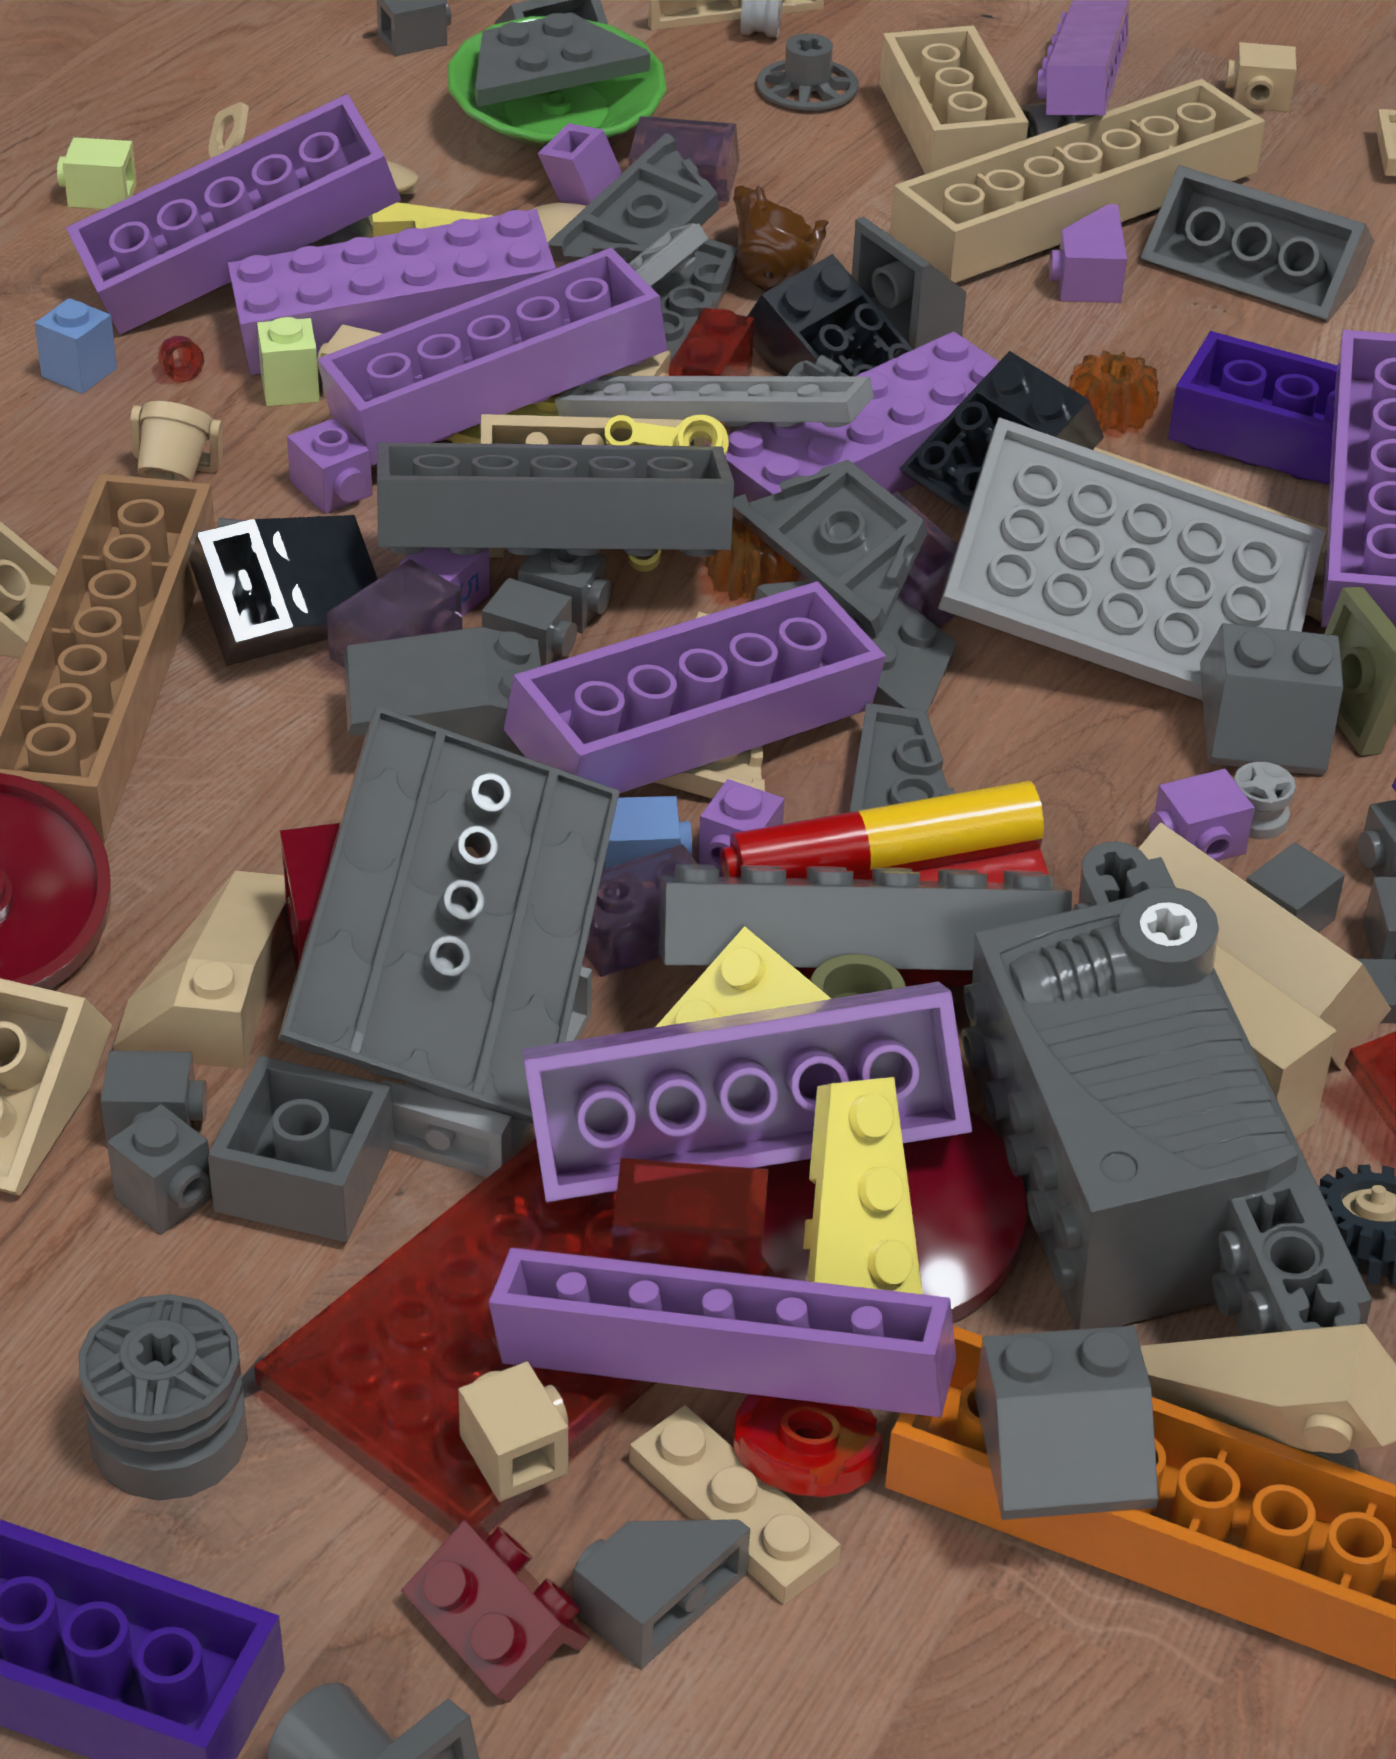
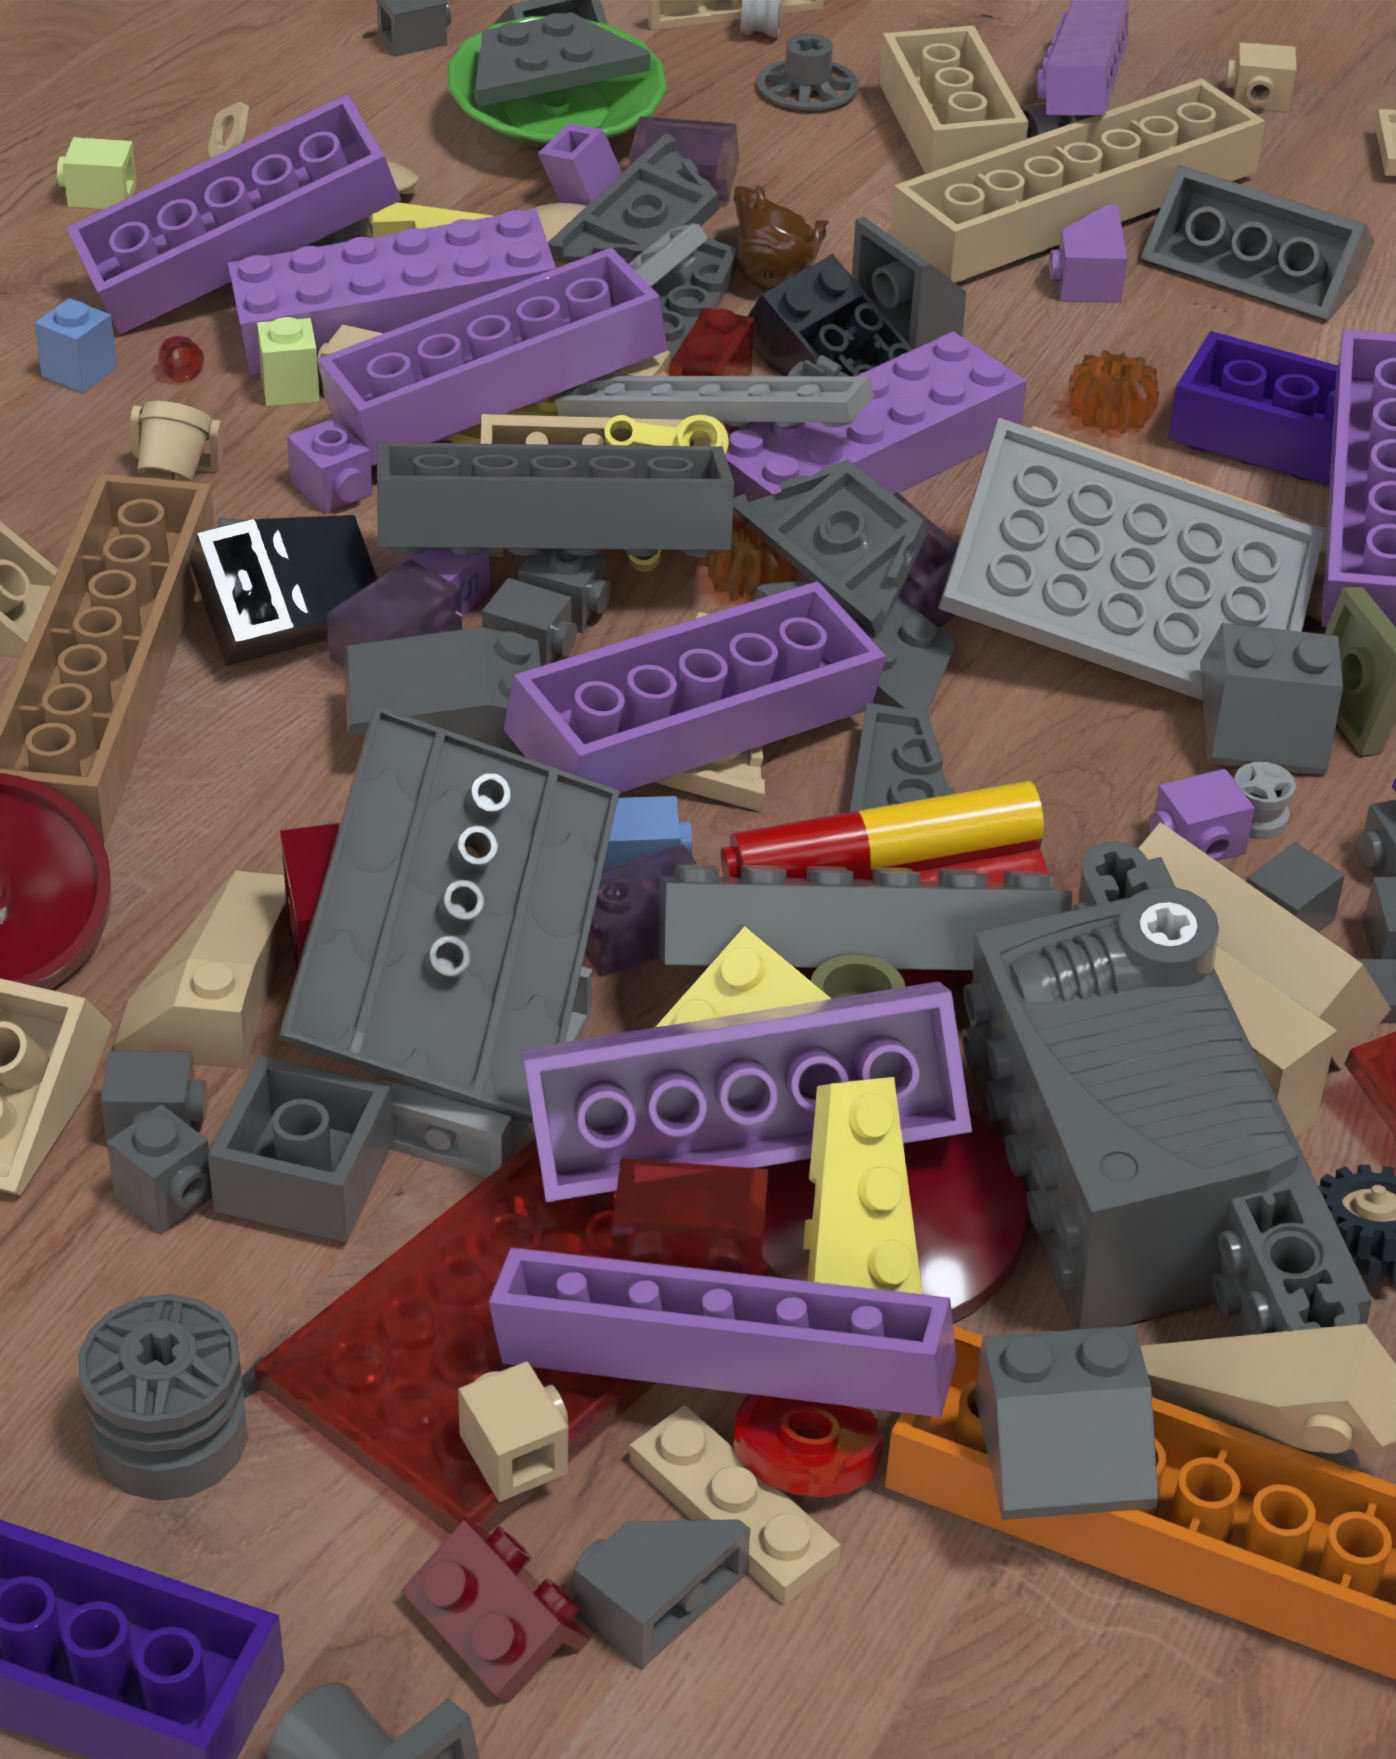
medium lavender brick [698,779,785,877] -> none
black slope [899,351,1104,516] -> none

